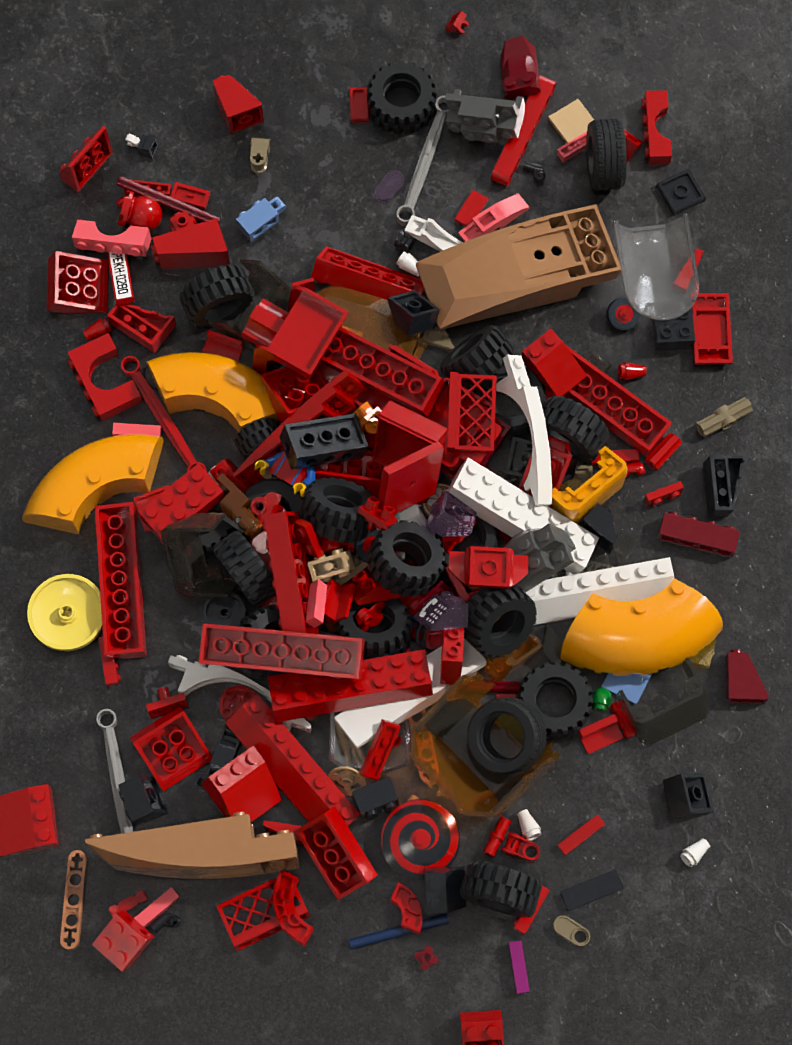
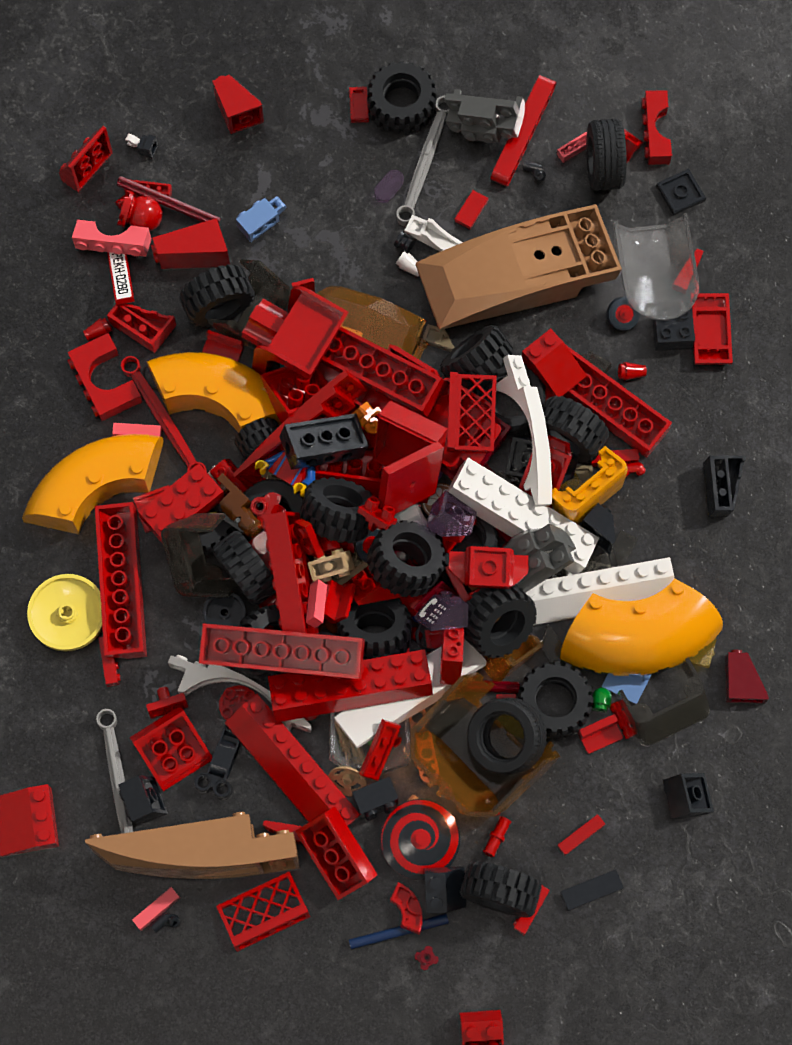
red slope [47,251,108,314] -> none
nougat beam [60,850,87,950] -> none
red piece [92,910,154,971] -> none
red axle [109,890,148,917] -> none
red brick [169,211,197,232] -> none
red plate [170,182,211,210] -> none
red slope [201,746,282,822] -> none
dark tan piece [250,138,270,174] -> none
red tile [273,870,314,947] -> none
red slope [311,246,426,307] -> none
red plate [355,602,386,632] -> none
black slope [387,290,440,336] -> none
red tile [445,11,469,35] -> none
coral slope [458,194,529,242] -> none
dark red slope [500,36,541,100] -> none
red piece [500,832,540,863] -> none
magenta piece [508,940,530,995] -> none
white cone [517,810,541,841] -> none
tan tile [548,99,594,144] -> none
dark tan piece [553,915,590,947] -> none
red plate [644,481,684,507] -> none
red axle [645,433,682,471] -> none
dark red brick [658,512,740,557] -> none
white cone [680,838,710,867] -> none
dark tan piece [696,397,753,438] -> none

